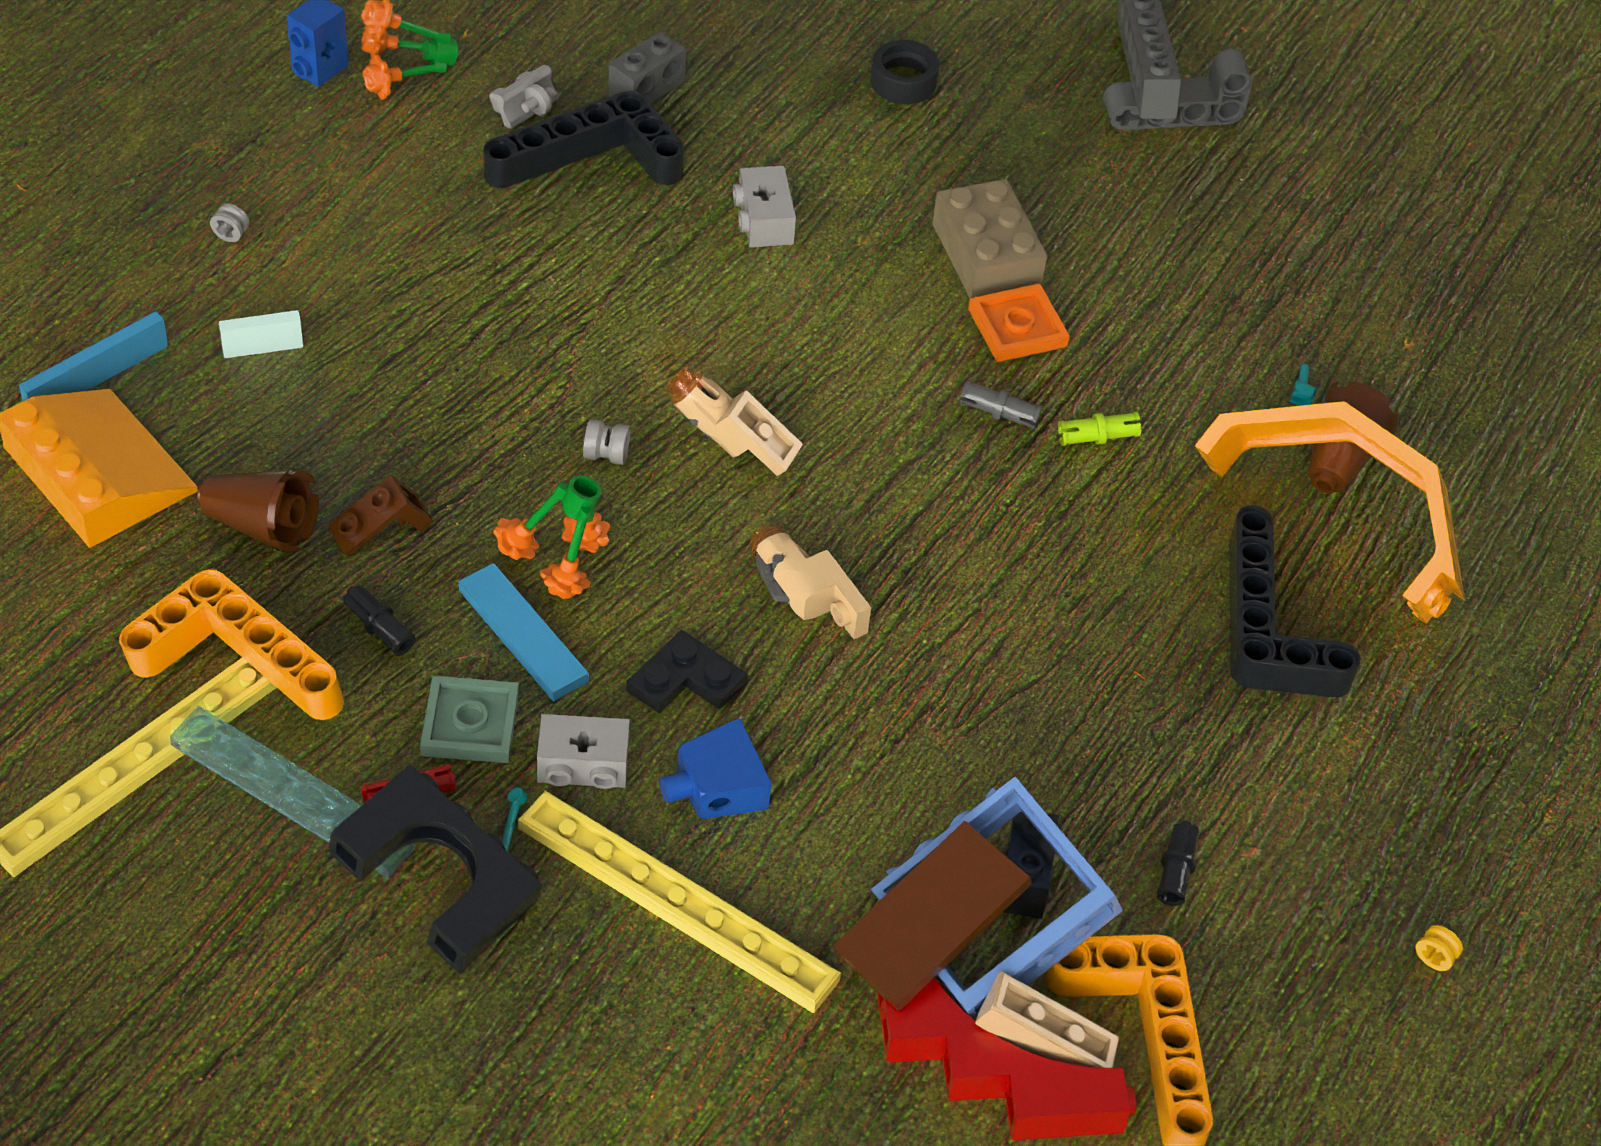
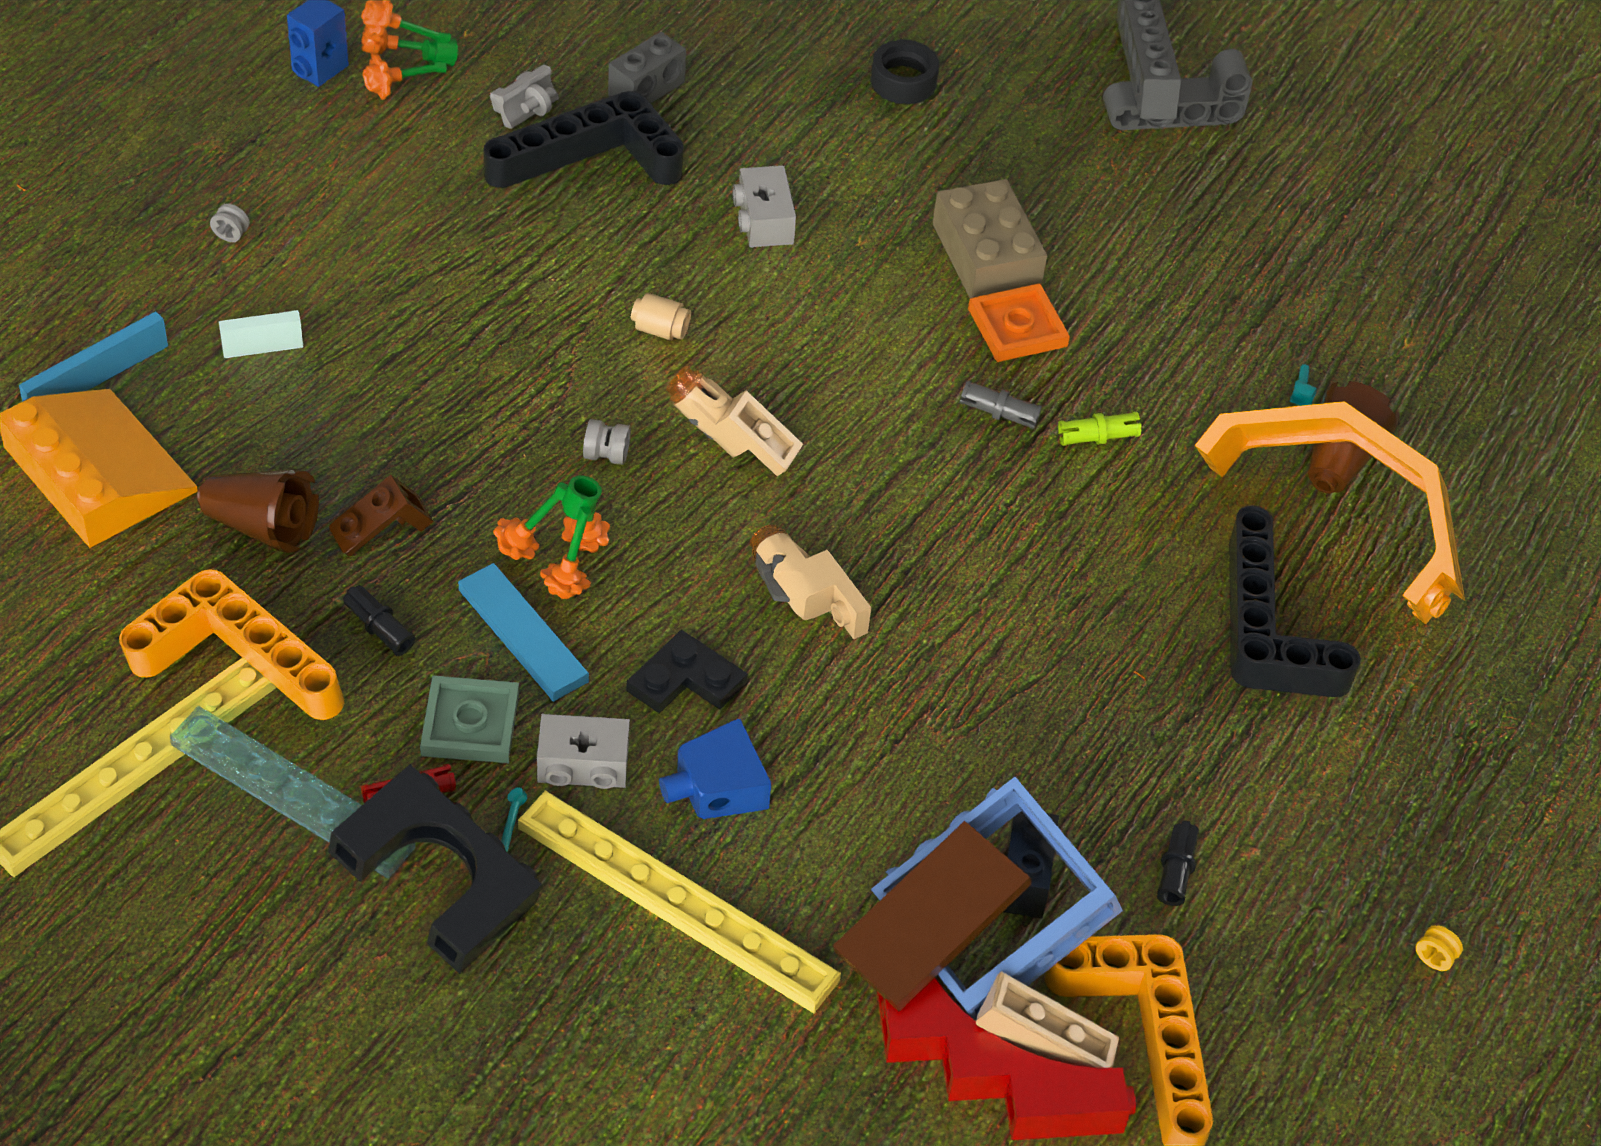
none -> tan brick [631,293,691,340]

